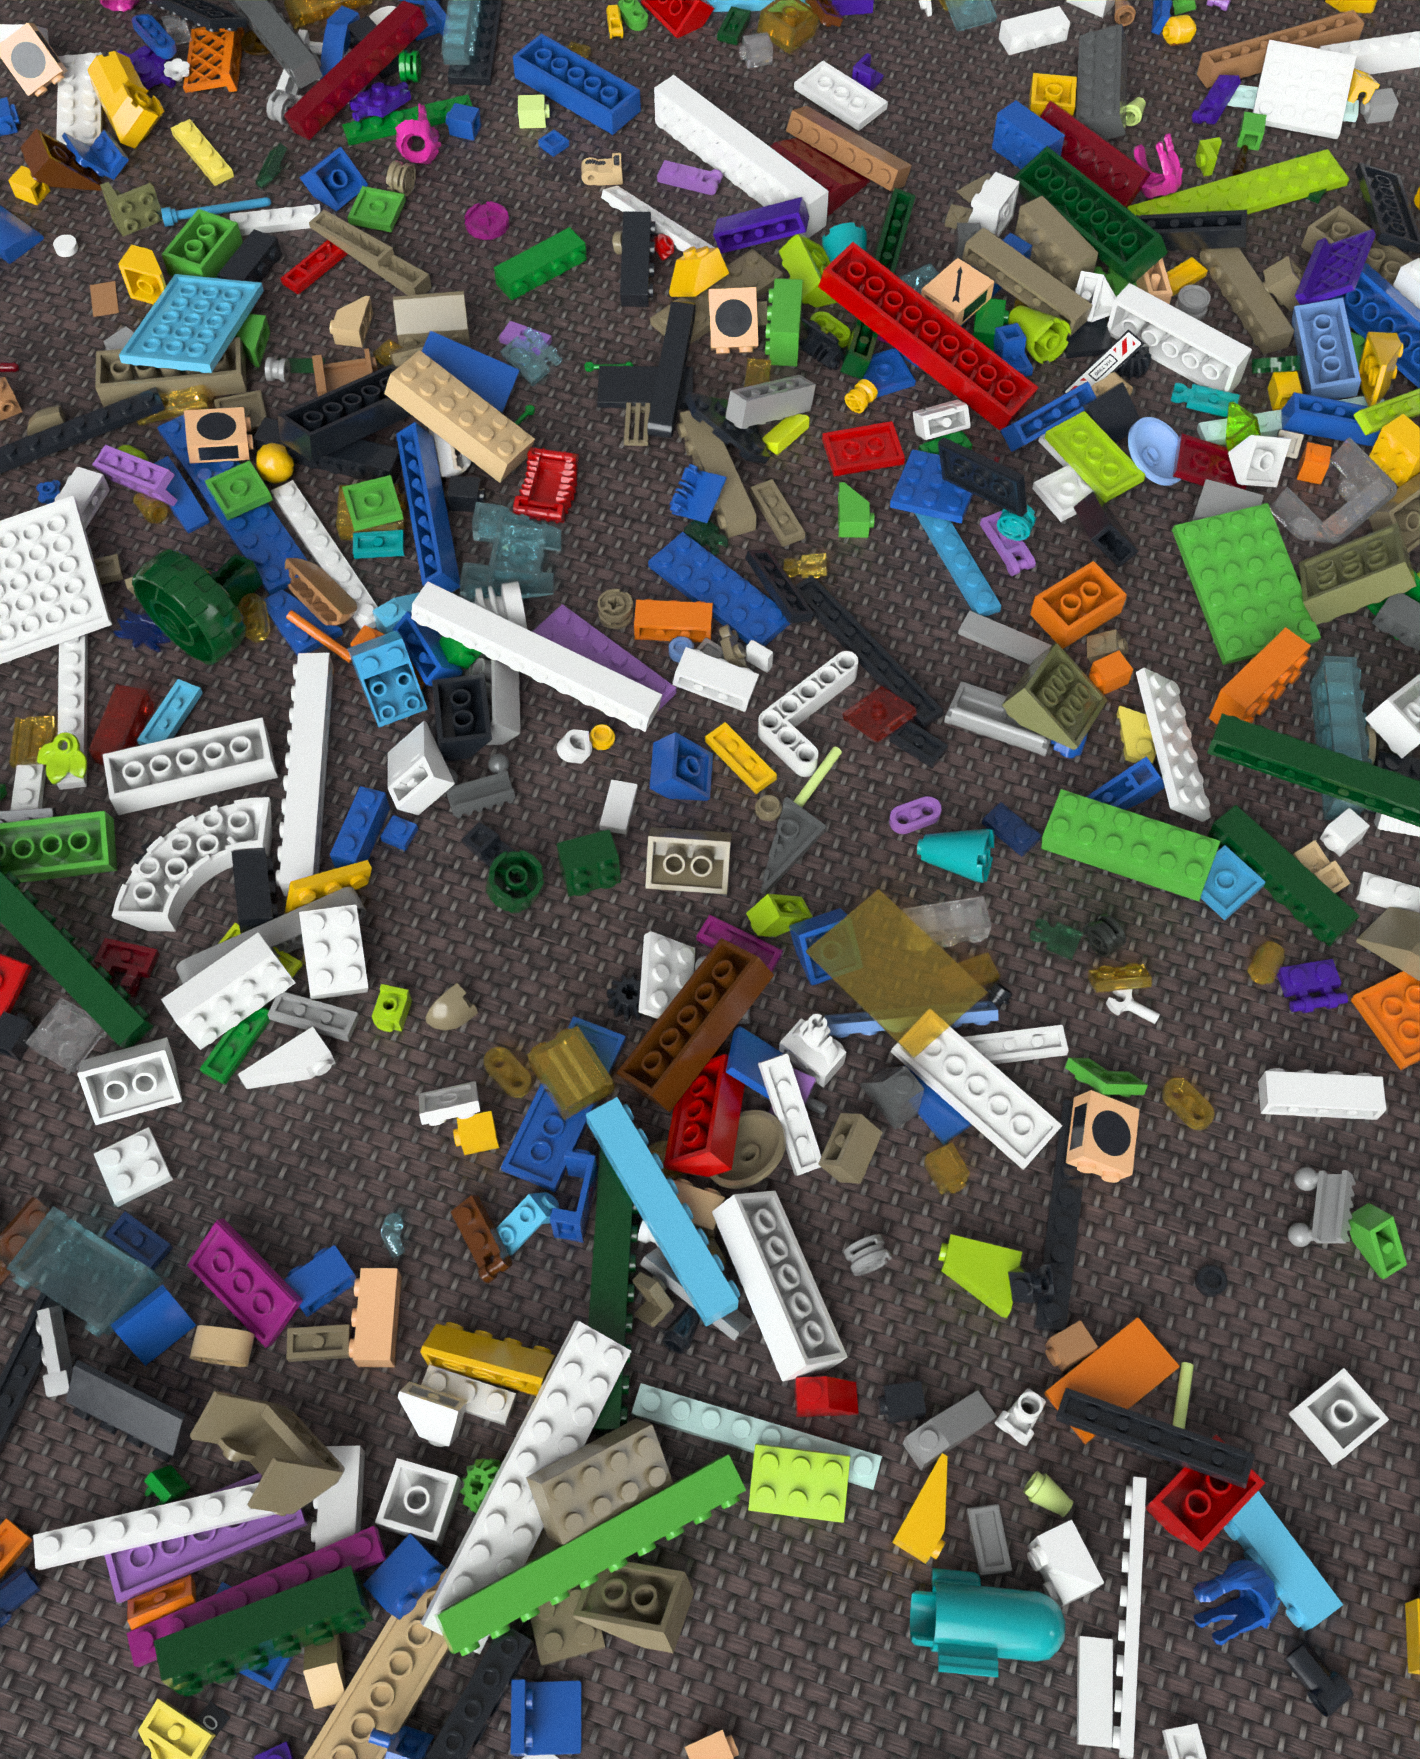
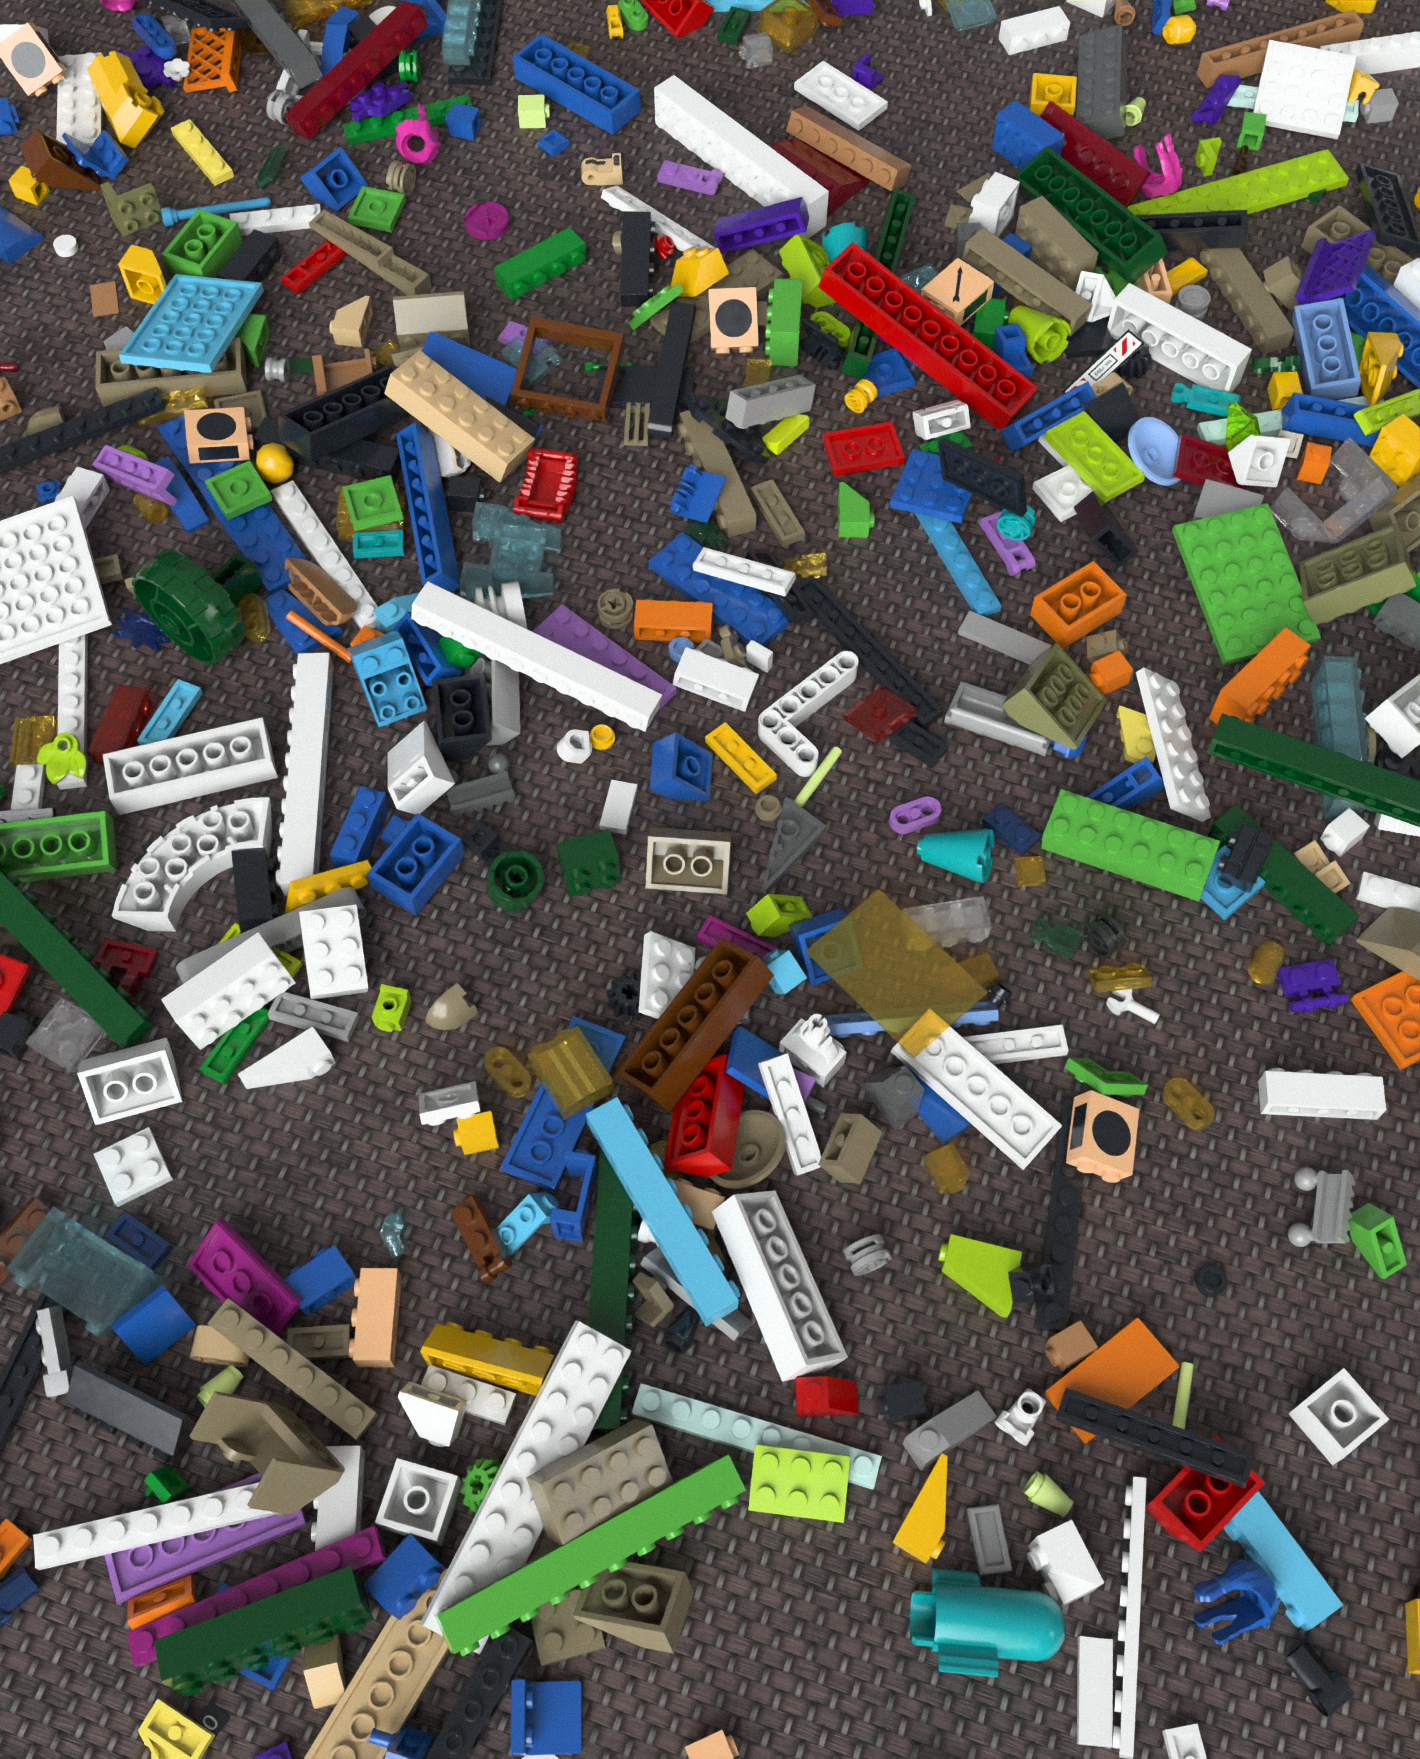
none -> yellowish green cone [196,1365,243,1407]
none -> dark tan brick [207,1298,378,1441]
none -> blue brick [367,813,465,915]
none -> black sticker [479,394,543,440]
none -> reddish brown window [511,317,626,422]
none -> bright green plate [628,283,684,330]
none -> white tile [693,547,796,596]
none -> medium azure brick [763,949,807,994]
none -> clear yellow plate [1013,856,1046,887]
none -> black brick [1217,825,1275,893]

